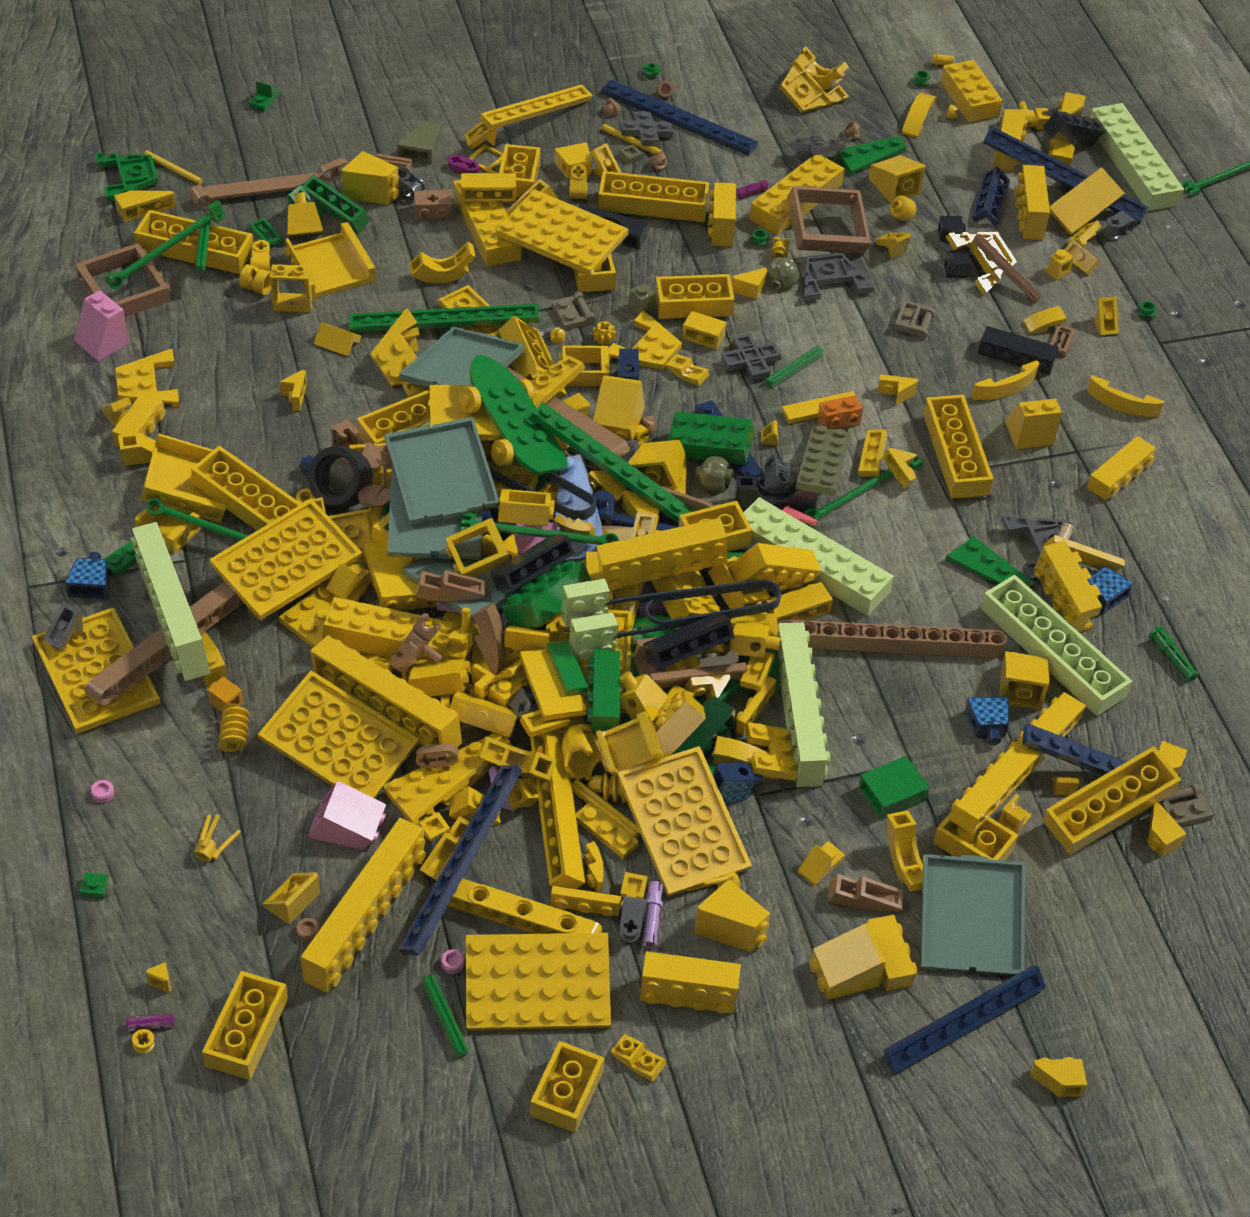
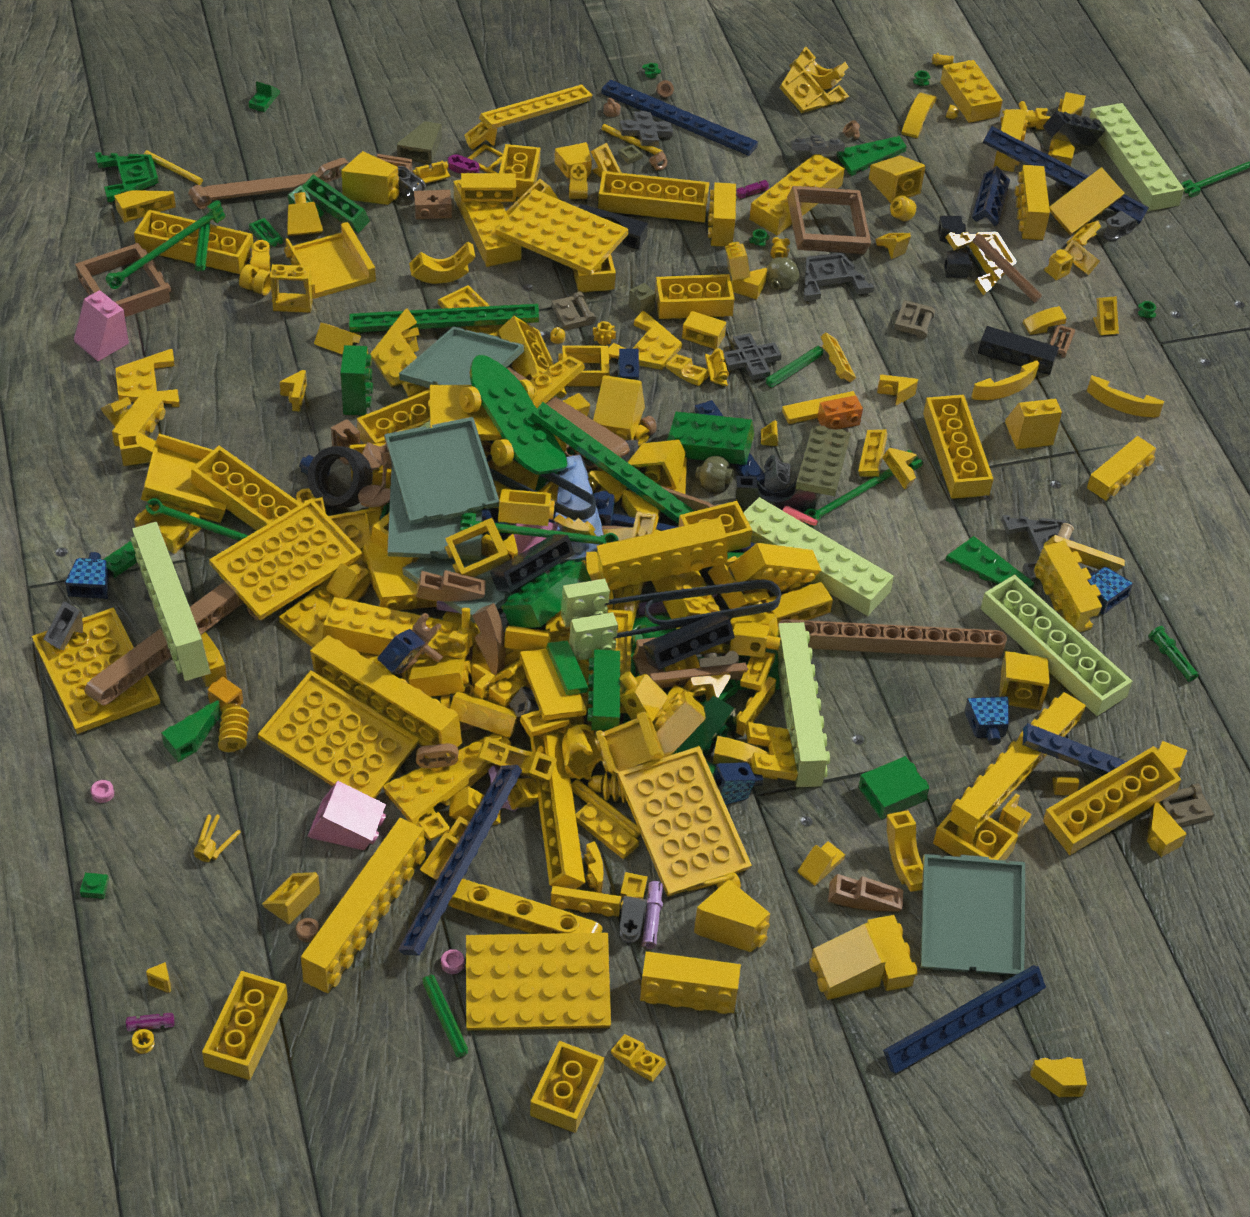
none -> green slope [161,700,221,762]
none -> green brick [340,345,373,416]
none -> dark blue torso [377,629,426,674]
none -> yellow hinge [413,160,451,185]
none -> yellow hinge [705,348,729,387]
none -> yellow brick [725,242,750,280]
none -> yellow plate [820,332,856,383]

